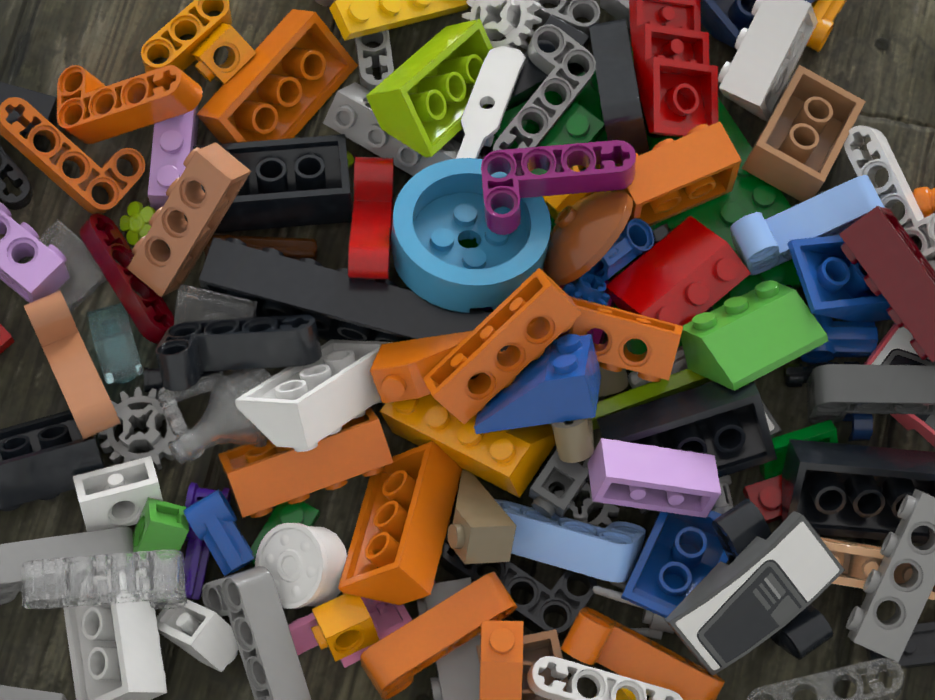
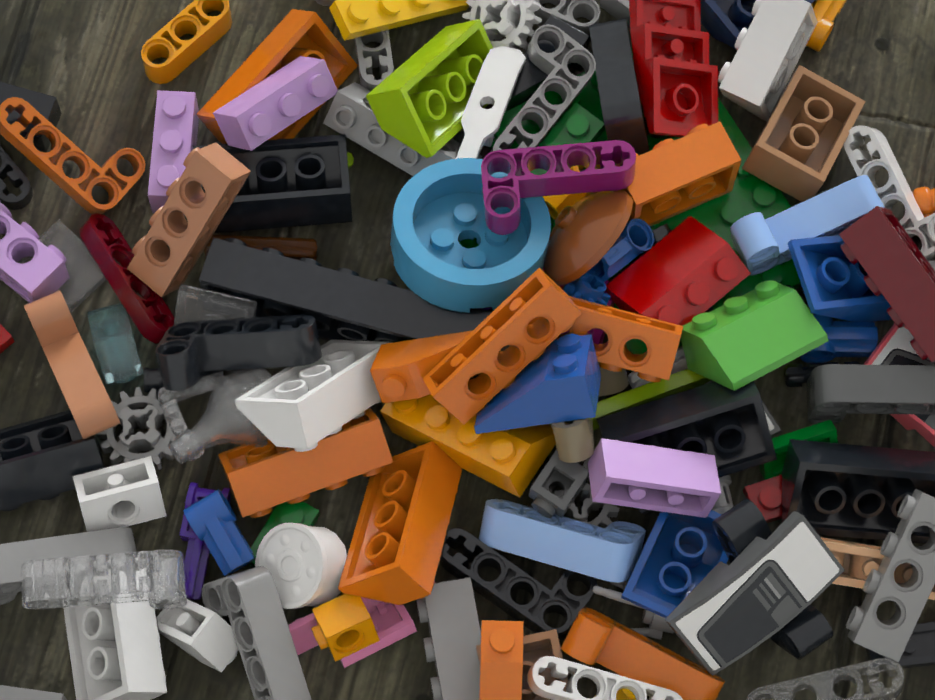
orange beam [57,65,203,144] -> none
lime plant [120,201,156,245] -> none
bright green brick [133,498,189,568] -> none
light orange brick [191,22,256,84] -> none
red beam [348,157,394,279] -> none
orange beam [360,572,518,700] -> none
dark tan slope [448,470,516,564] -> none
dark blue piece [842,413,873,441] -> none
none -> lavender brick [213,56,338,151]

